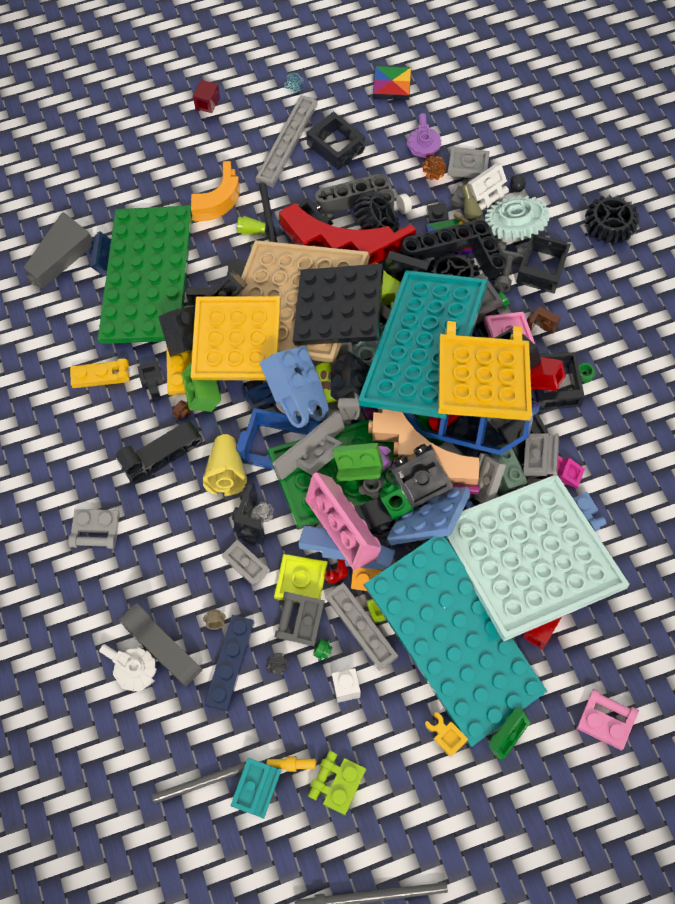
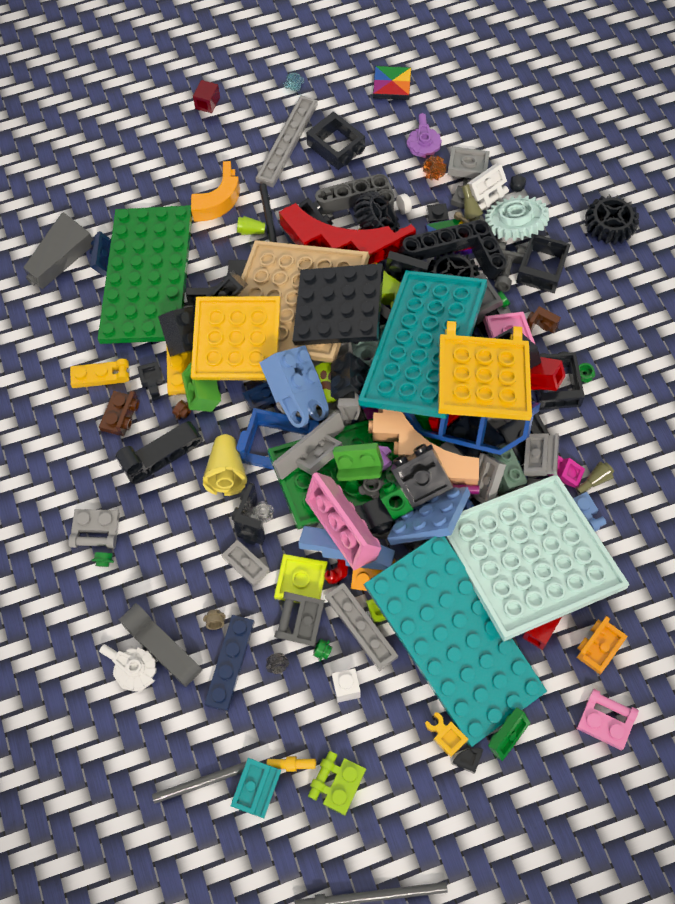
none -> green plate [92,552,114,567]
none -> reddish brown bracket [99,391,140,437]
none -> black tile [452,748,483,774]
none -> olive cone [576,461,614,495]
none -> light orange bracket [576,616,628,675]

